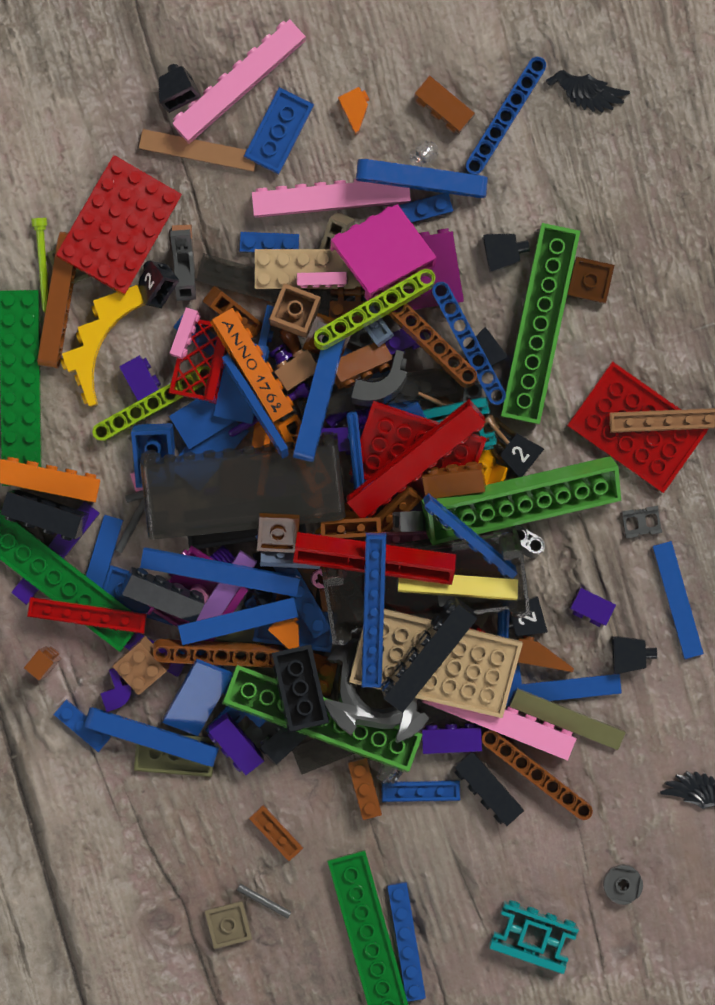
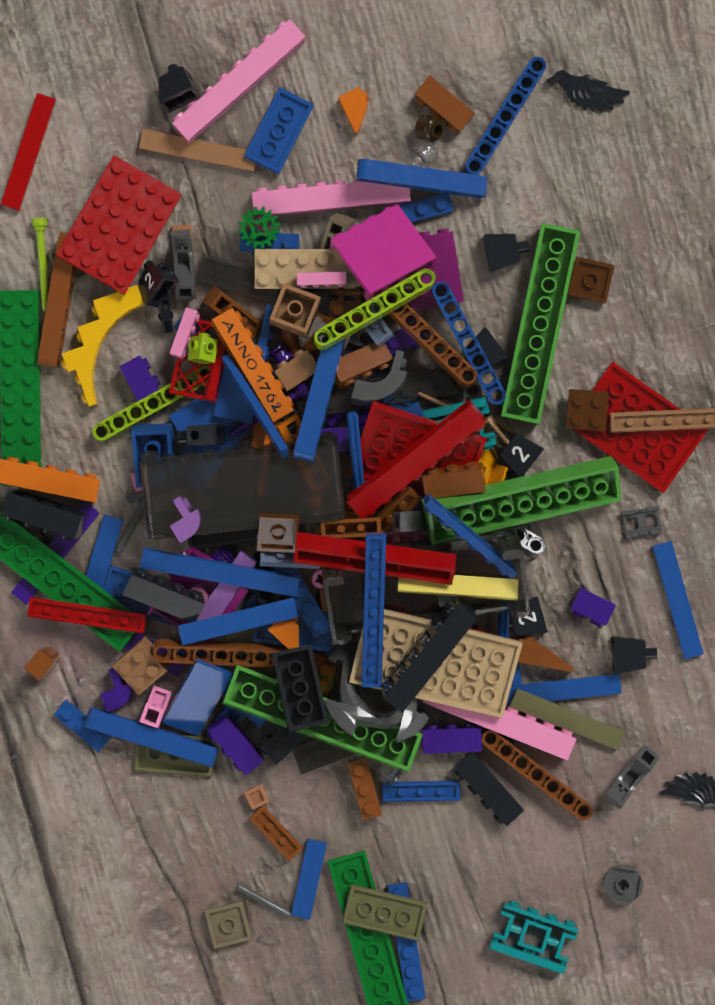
none -> red tile [1,93,56,211]
none -> bright pink brick [139,686,172,729]
none -> black axle [157,298,174,334]
none -> medium lavender brick [170,496,201,543]
none -> black torso [177,424,226,446]
none -> lime brick [188,333,218,364]
none -> green gear [238,206,280,249]
none -> nougat plate [244,784,270,810]
none -> blue tile [291,838,327,920]
none -> olive tile [342,884,428,941]
none -> dark brown head [415,115,444,142]
none -> reddish brown plate [566,389,609,432]
none -> dark grey arch [604,745,660,809]

